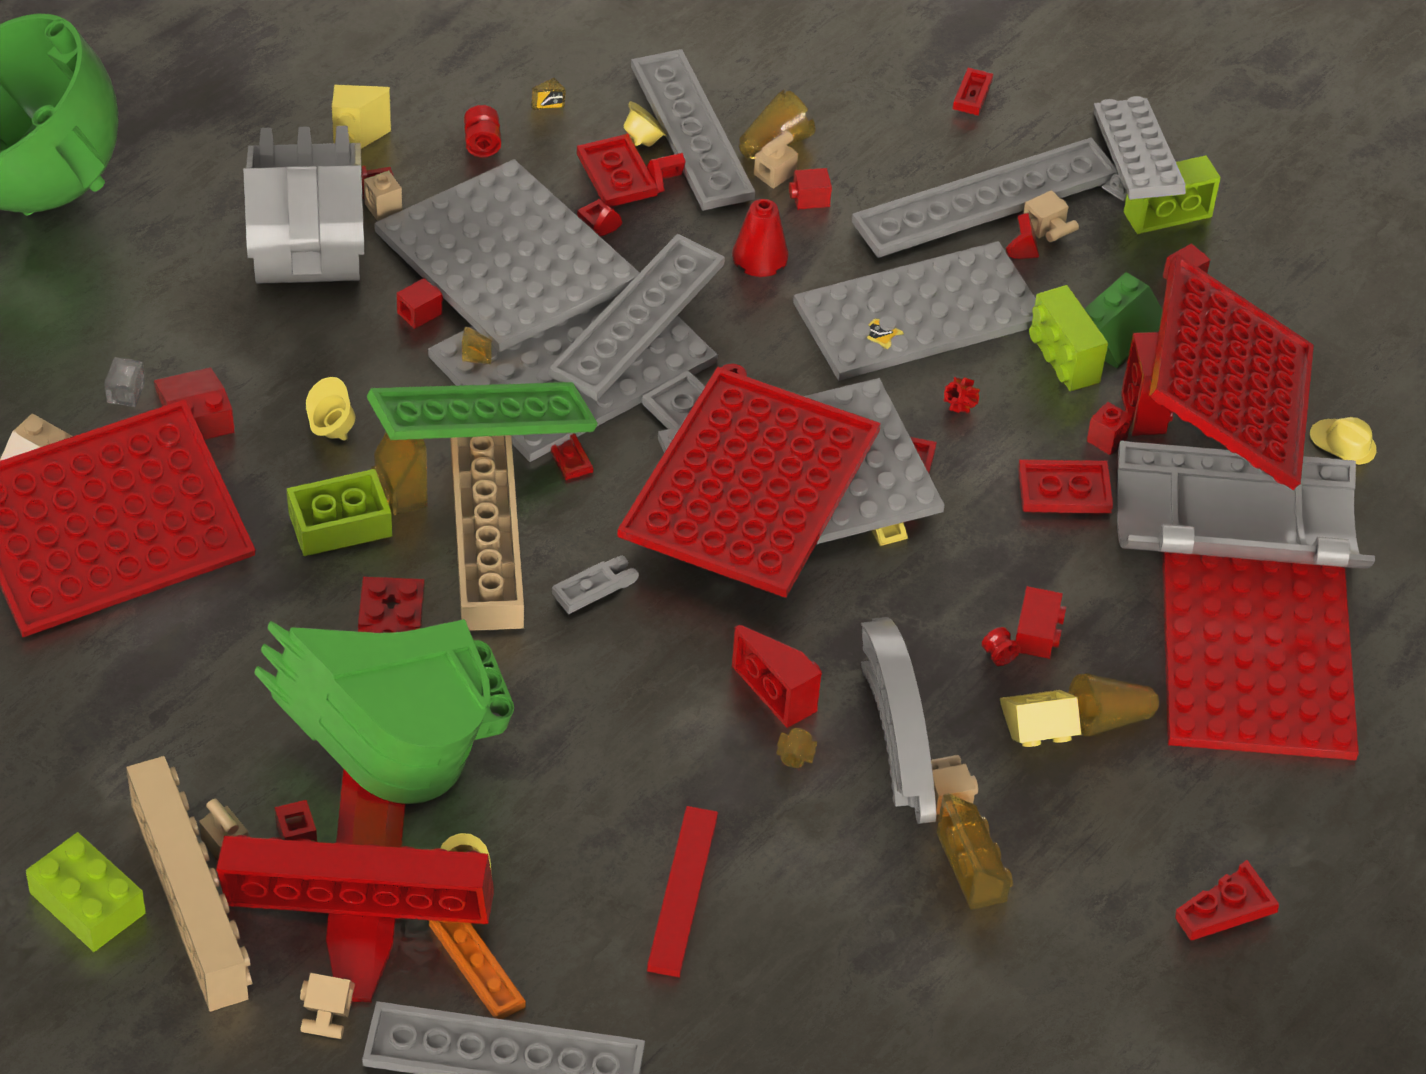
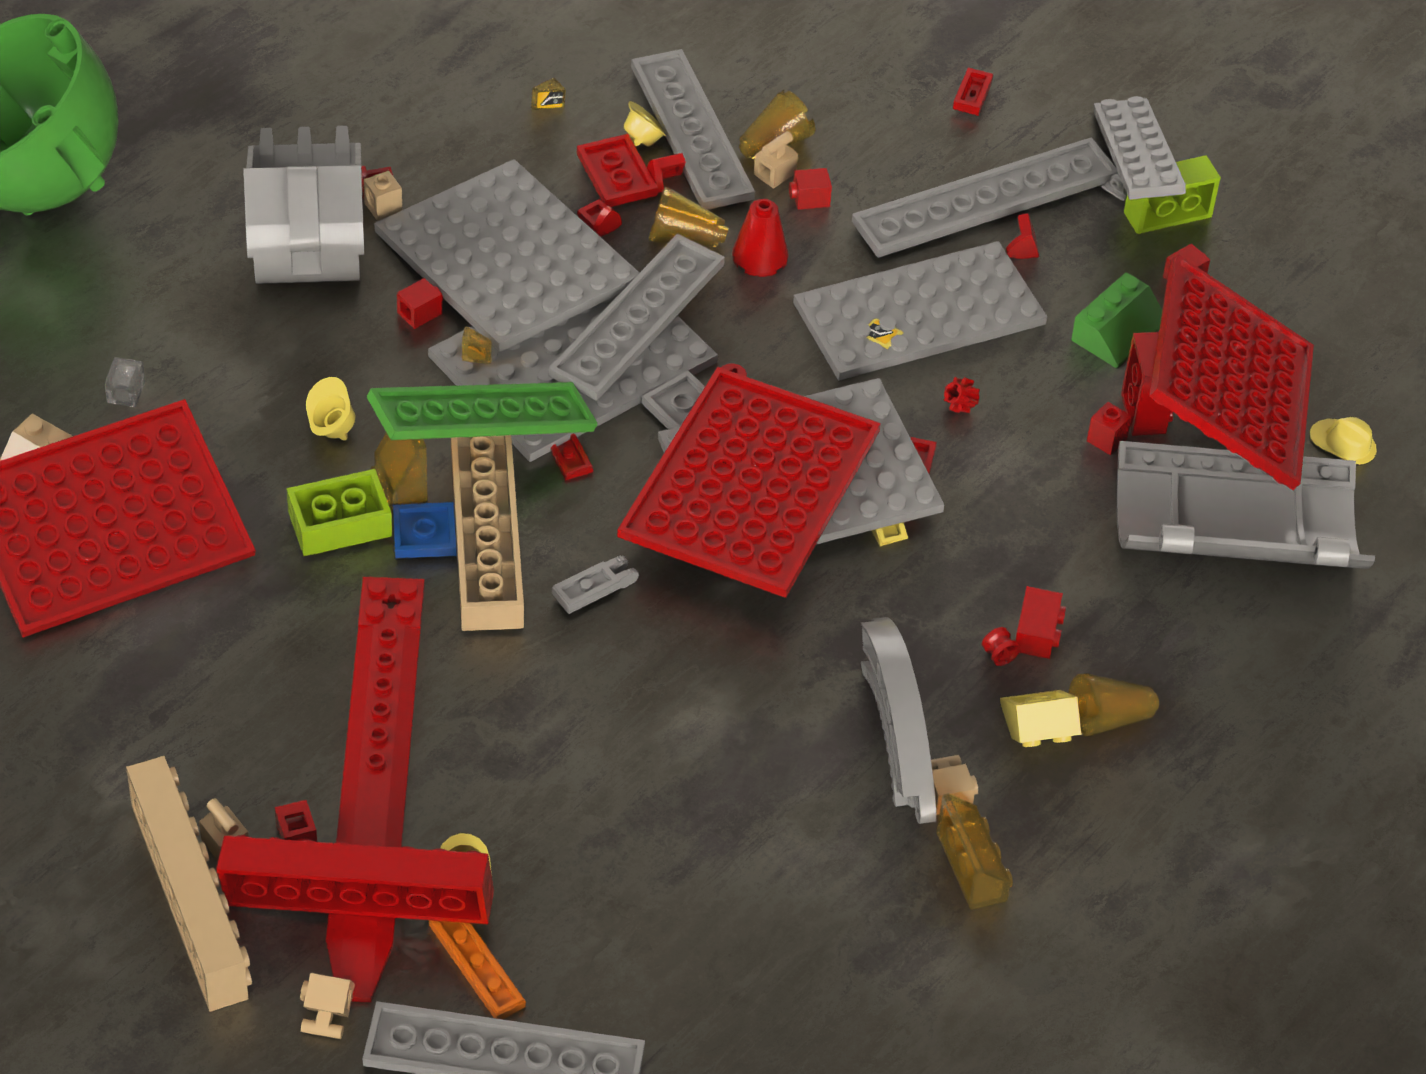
lime brick [26,832,146,952] -> none
red slope [154,367,235,440] -> none
bright green piece [255,619,514,804] -> none
light yellow slope [332,85,391,149] -> none
red wheel [464,105,501,157] -> none
red tile [647,806,718,978] -> none
red slope [732,625,822,728] -> none
clear yellow gear [776,728,817,768] -> none
red plate [1018,459,1113,513] -> none
tan brick [1024,190,1079,242] -> none
lime brick [1029,285,1108,392] -> none
red plate [1163,552,1359,760] -> none
red wing [1175,860,1279,941] -> none
none -> blue plate [393,502,456,558]
none -> clear yellow cone [648,187,729,247]

